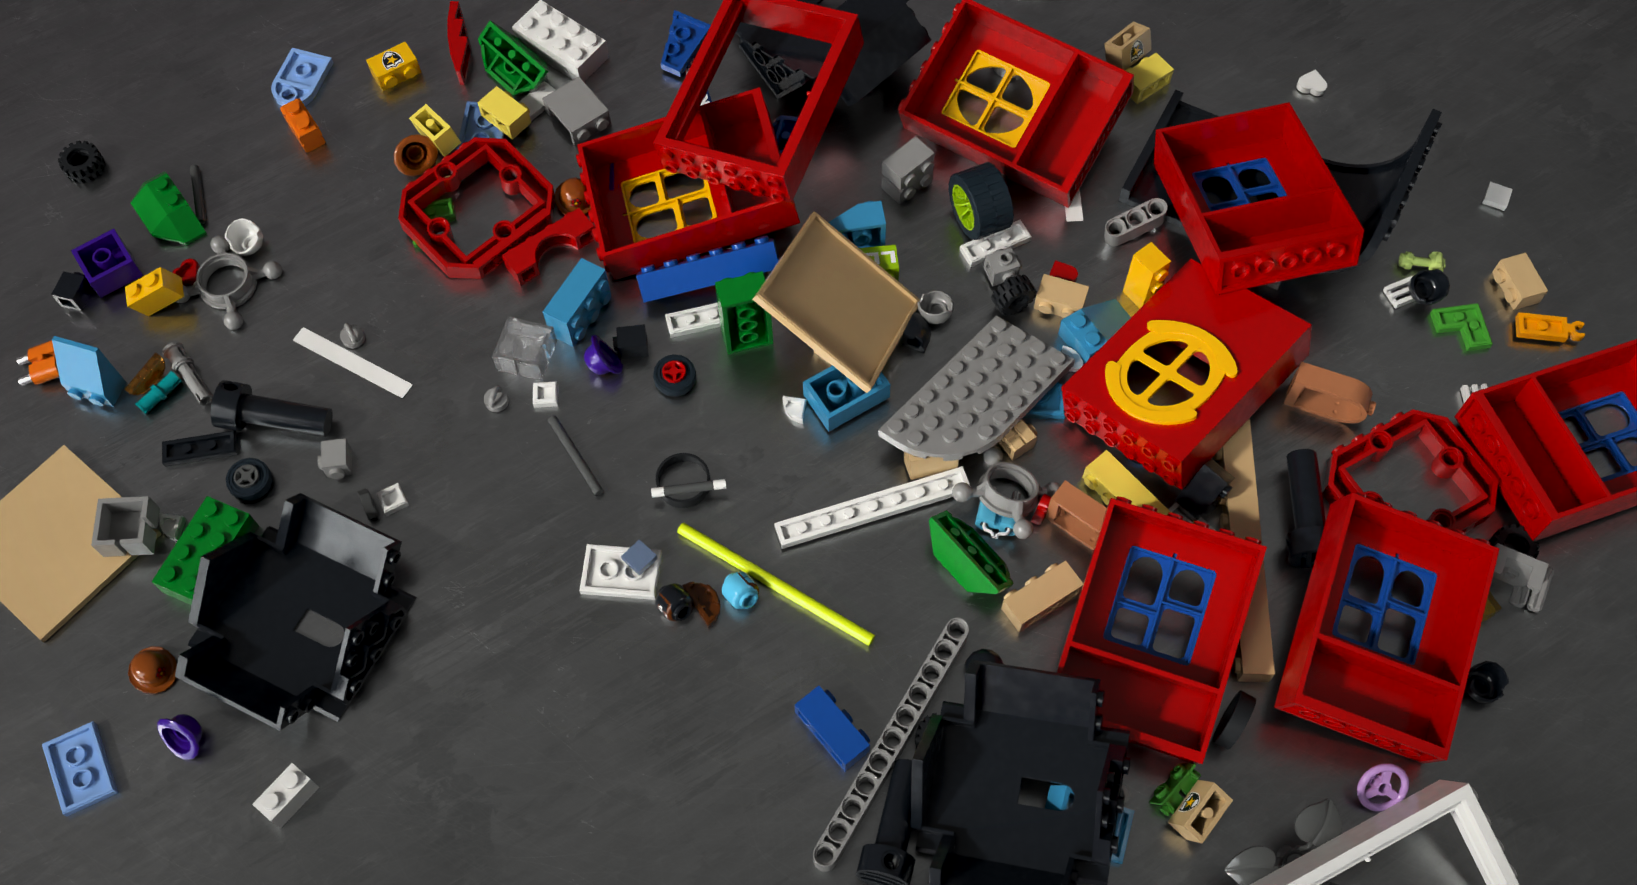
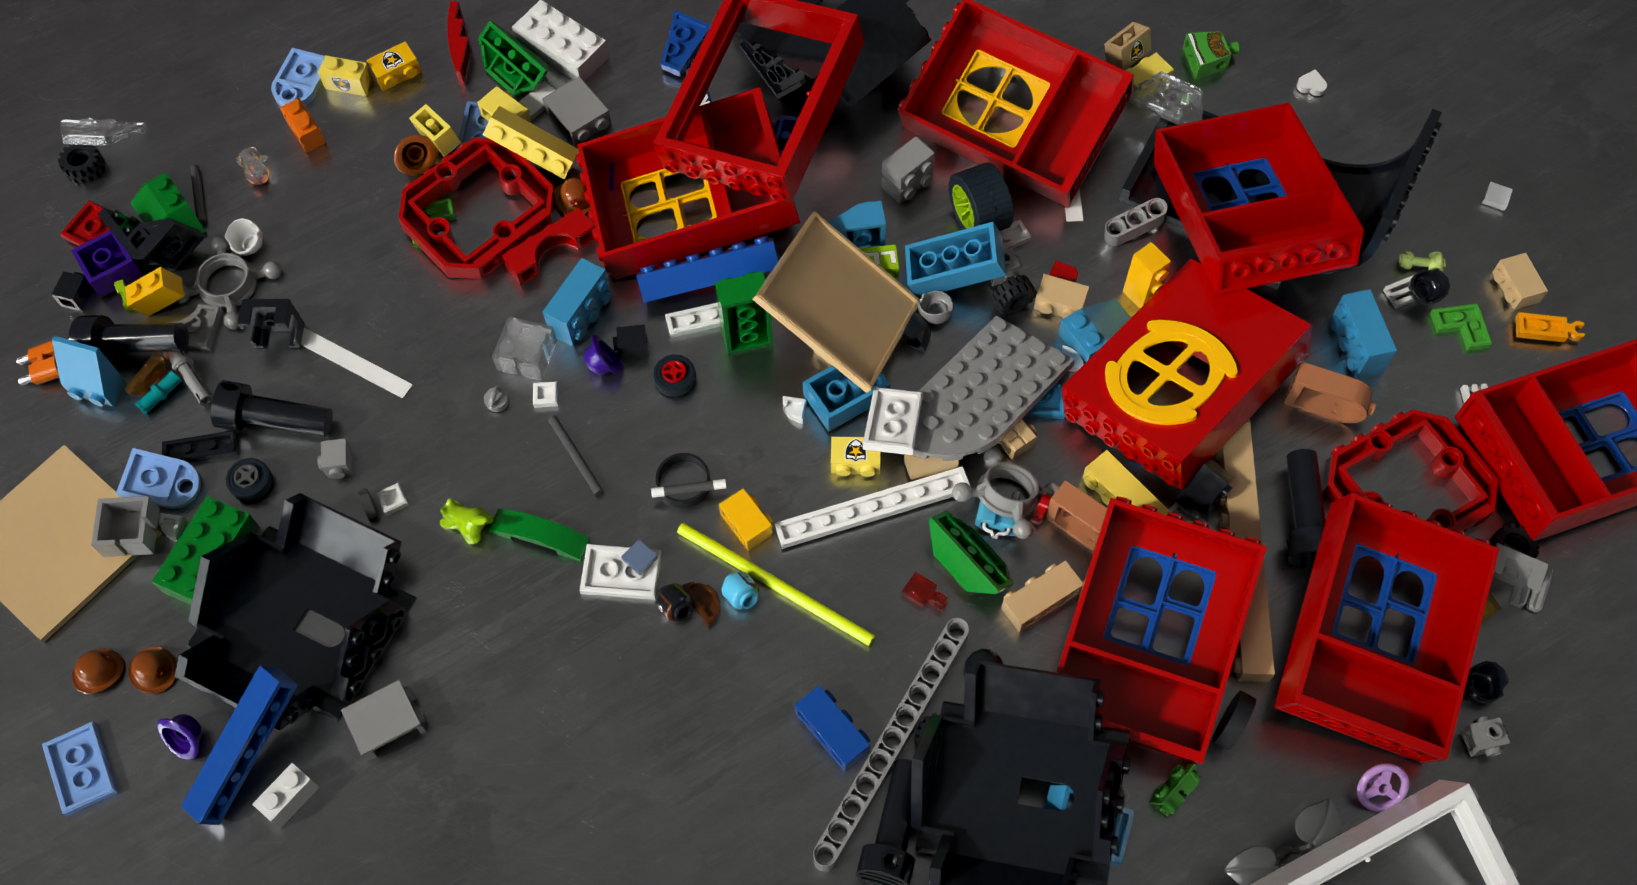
red tile [172,258,200,286] -> none
light grey tile [340,323,365,349] -> none
tan brick [1167,780,1233,844] -> none
none -> clear wing [60,118,146,146]
none -> red plate [60,200,110,246]
none -> black piece [69,315,189,361]
none -> dark orange hat [72,648,124,694]
none -> black bracket [98,207,205,271]
none -> lime tile [114,279,134,312]
none -> light blue tile [116,448,201,509]
none -> light grey tile [169,304,224,351]
none -> blue brick [181,666,298,825]
none -> clear animal [236,147,270,185]
none -> black panel [237,299,305,348]
none -> light yellow brick [318,55,373,96]
none -> light grey panel [341,680,426,762]
none -> lime animal [440,498,494,545]
none -> light yellow brick [483,106,579,179]
none -> green slope [488,509,590,562]
none -> yellow brick [719,488,774,551]
none -> light yellow brick [831,437,881,477]
none -> white tile [863,387,923,455]
none -> clear red plate [902,572,948,611]
none -> dark azure brick [905,222,1006,298]
none -> clear wing [1128,71,1203,125]
none -> bright green torso [1183,31,1239,79]
none -> dark azure brick [1330,289,1397,379]
none -> light grey brick [1461,716,1510,757]

